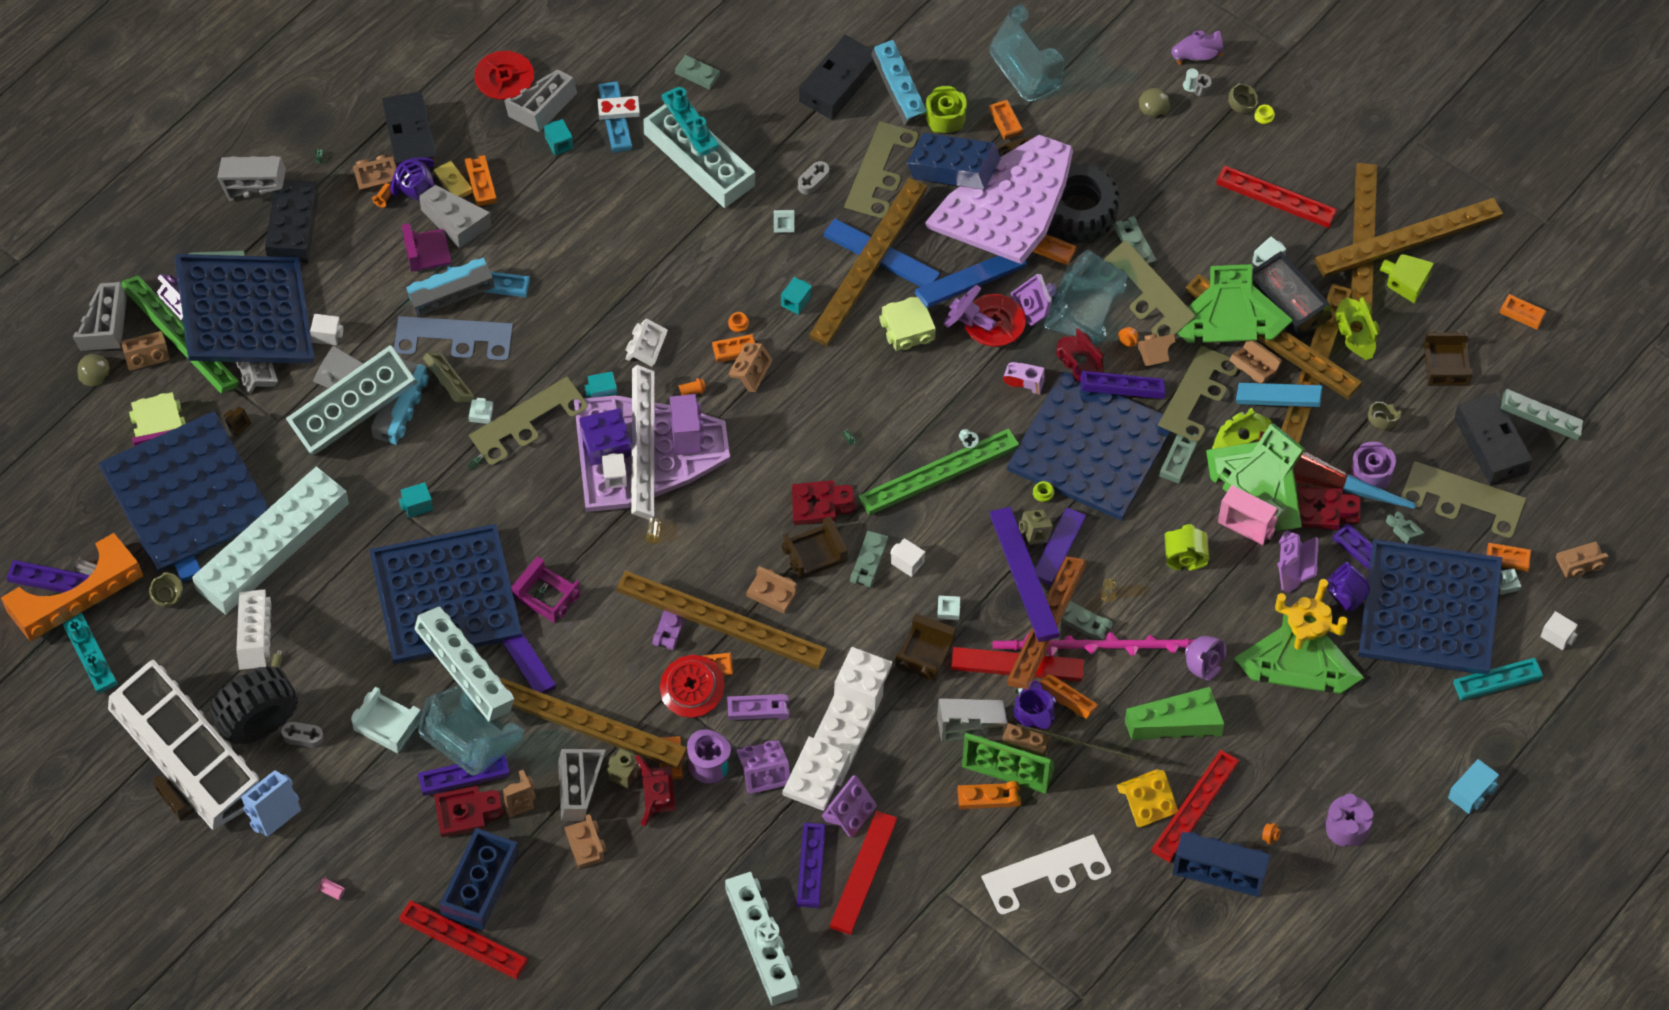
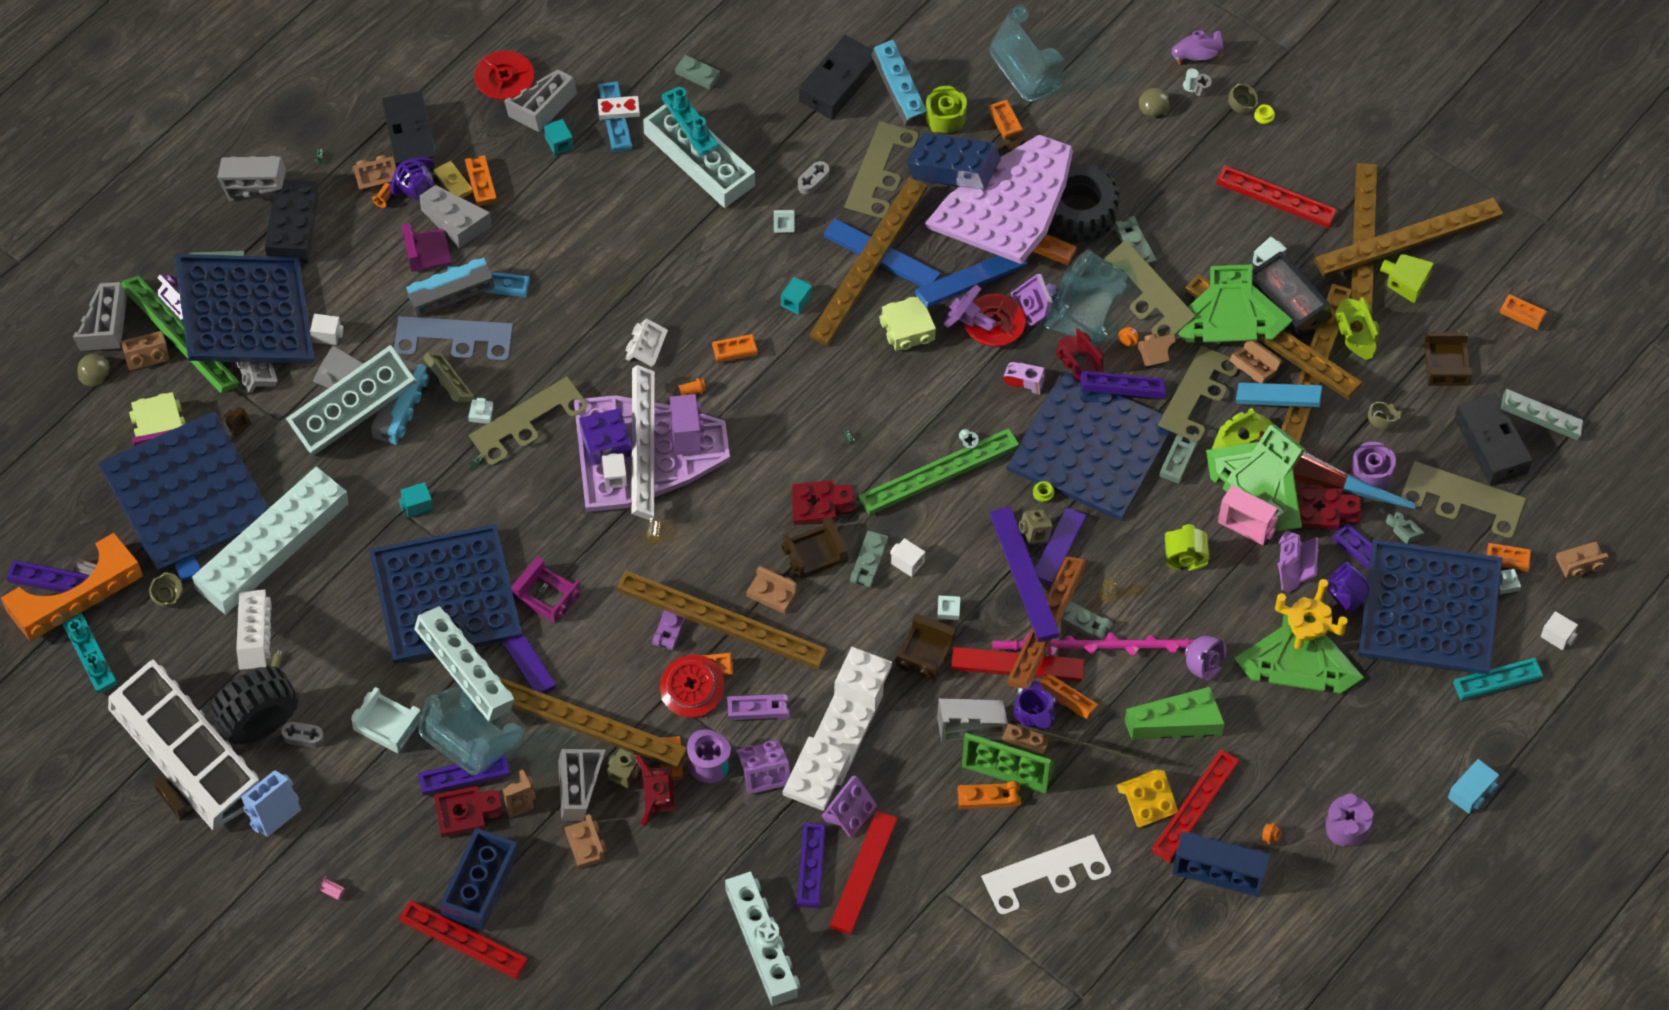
teal brick [585,372,617,398] -> none
orange plate [728,312,749,332] -> none
medium nougat bracket [729,343,773,392] -> none

